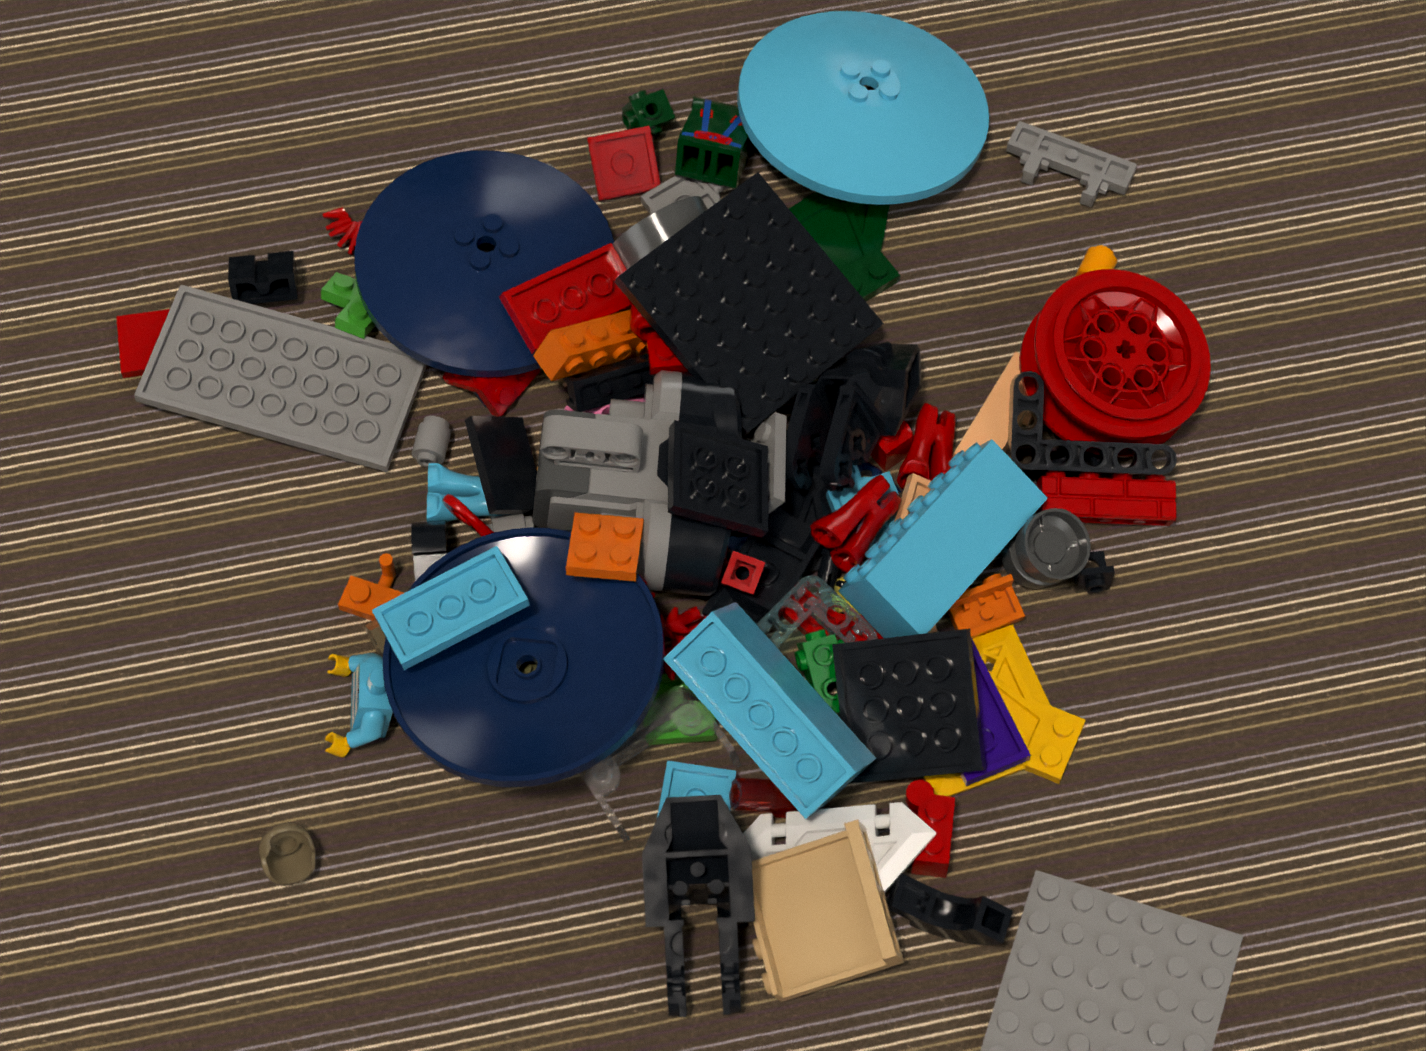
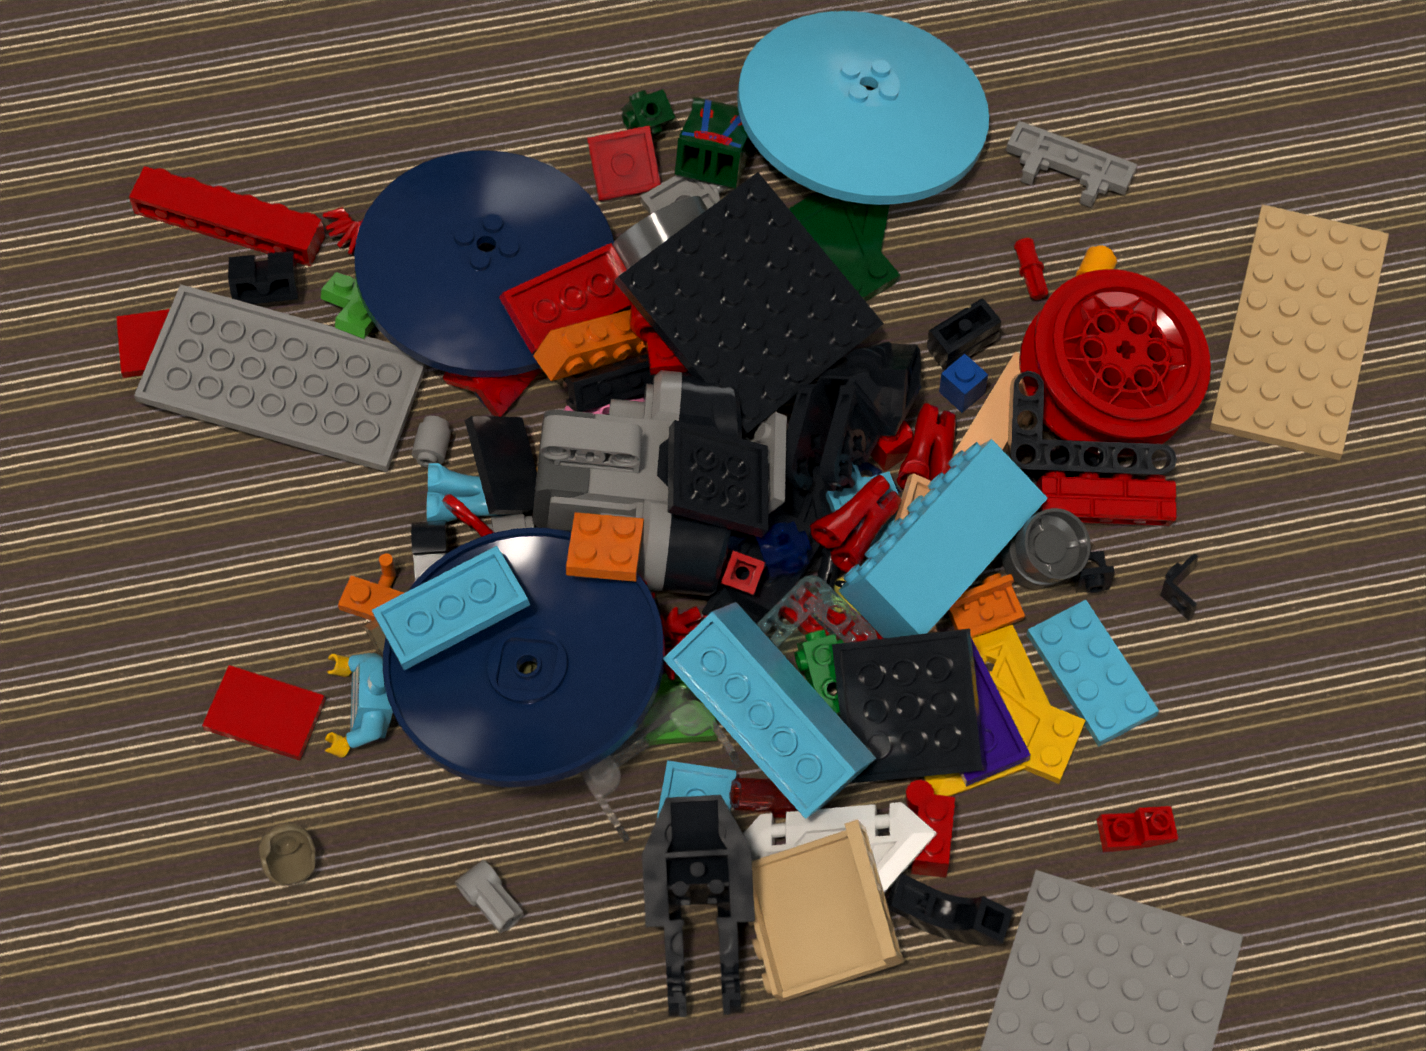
none -> red brick [129,166,325,267]
none -> red tile [202,665,326,761]
none -> light grey piece [455,860,524,933]
none -> clear blue brick [756,521,812,578]
none -> black brick [927,298,1001,370]
none -> blue brick [939,354,988,413]
none -> red axle [1014,238,1048,301]
none -> medium azure plate [1027,600,1159,747]
none -> red slope [1096,806,1178,852]
none -> black bracket [1160,553,1199,620]
none -> tan plate [1209,204,1389,460]

